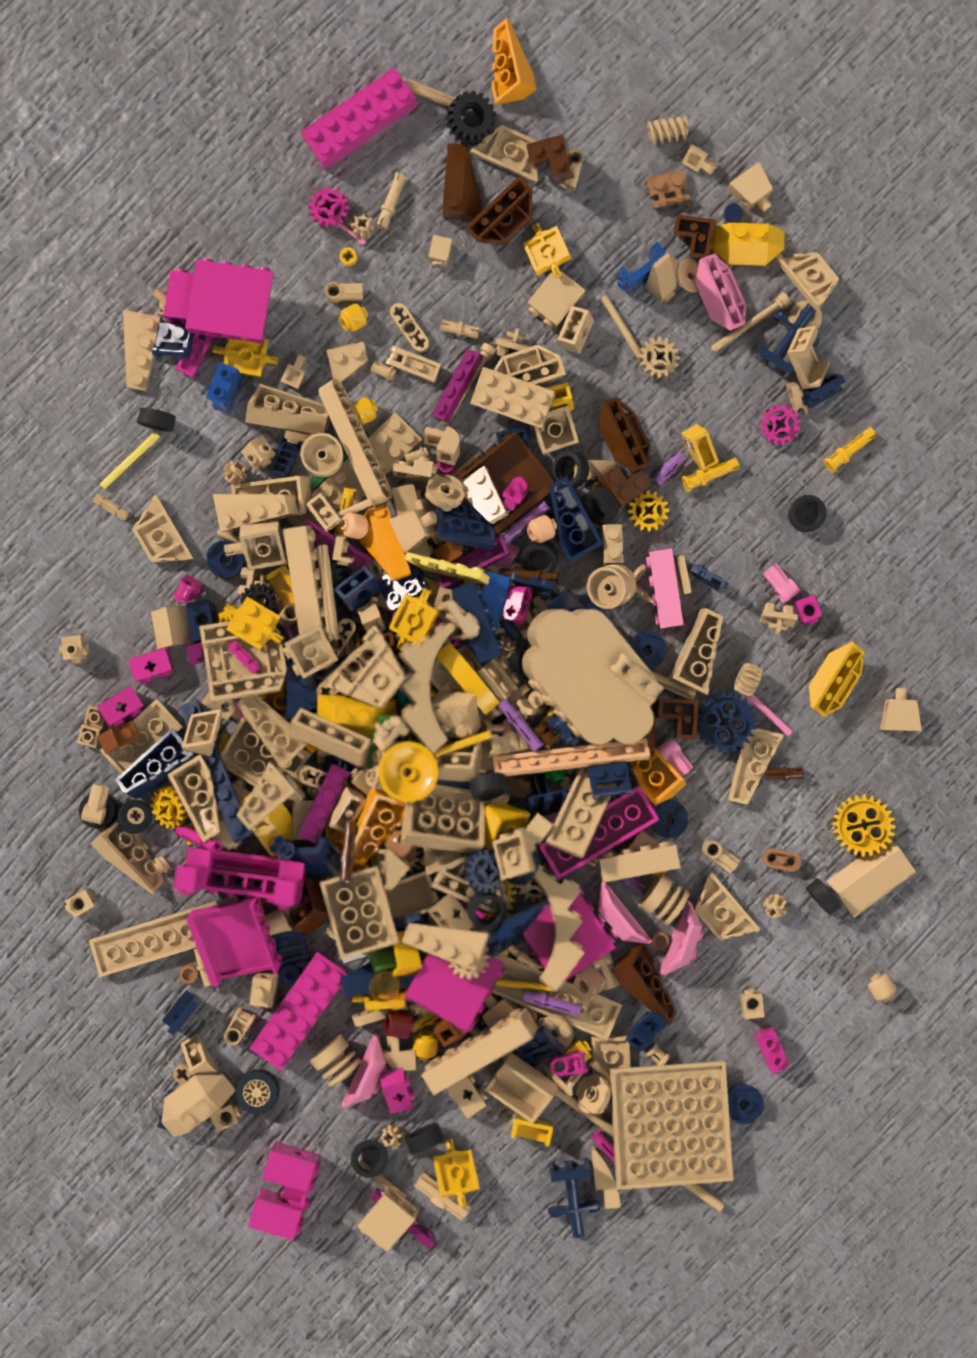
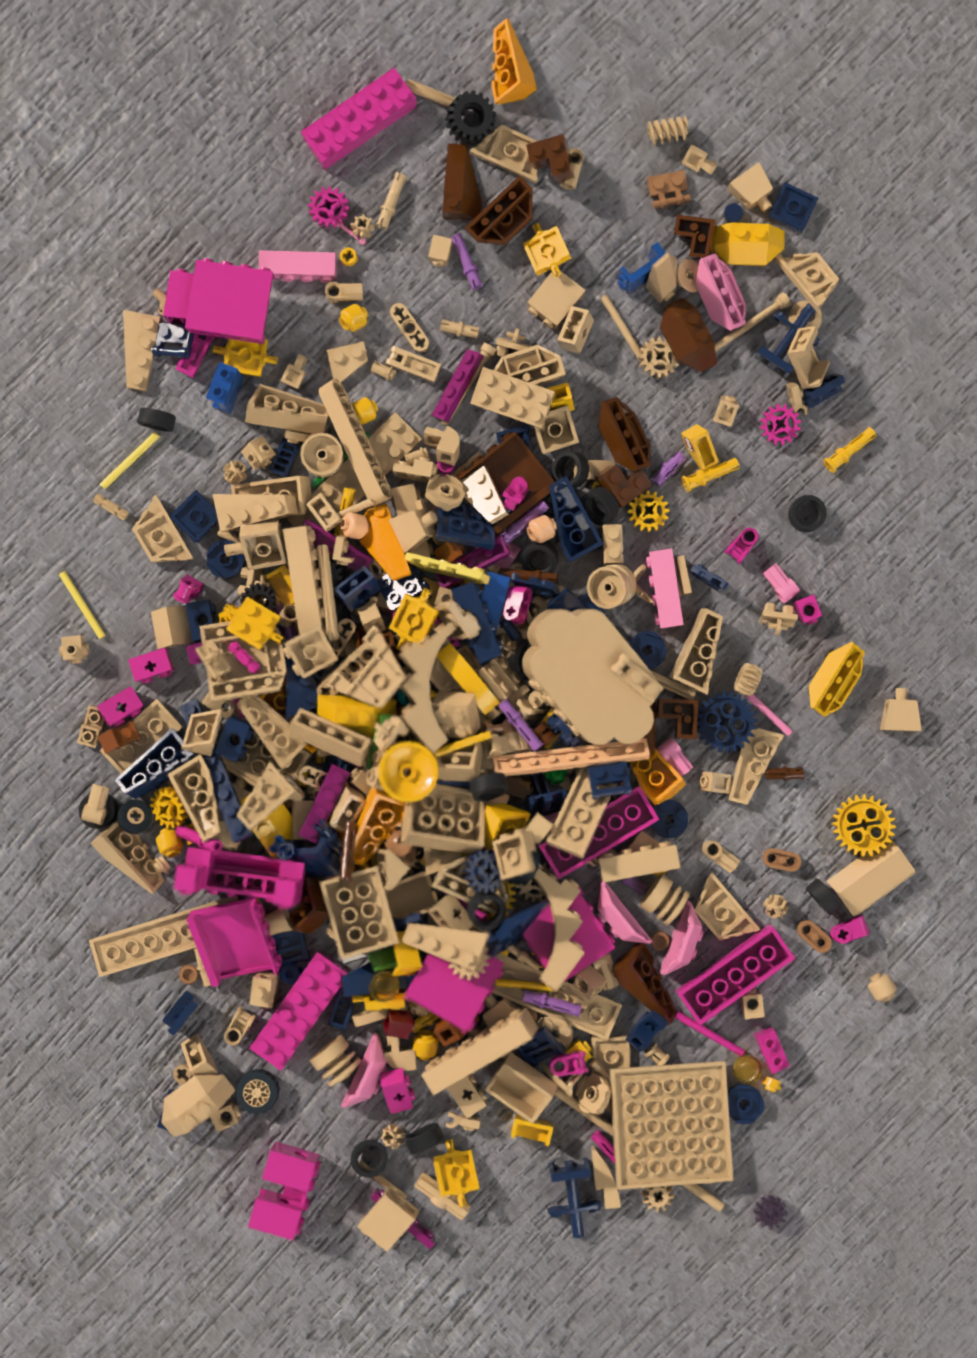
tan brick [65,888,99,918] -> none
none -> light yellow bar [59,571,106,639]
none -> yellow head [156,828,184,858]
none -> dark blue plate [169,490,218,544]
none -> tan hips [195,639,231,680]
none -> dark blue brick [215,715,255,762]
none -> bright pink brick [258,250,337,283]
none -> dark blue pin [314,819,343,852]
none -> dark blue slope [327,987,356,1031]
none -> tan plate [446,1112,480,1131]
none -> medium lavender pin [451,233,483,290]
none -> tan gear [641,1186,674,1212]
none -> reddish brown wedge [660,298,717,373]
none -> dark pink brick [675,924,795,1026]
none -> dark pink bar [675,1011,745,1057]
none -> tan bracket [700,772,732,794]
none -> tan bracket [713,395,739,427]
none -> dark pink piece [724,528,758,565]
none -> clear yellow hair [733,1054,762,1085]
none -> clear purple gear [753,1195,787,1230]
none -> yellow plate [762,1077,781,1093]
none -> dark blue plate [767,182,819,234]
none -> medium nougat plate [797,920,832,953]
none -> dark pink piece [830,915,870,944]

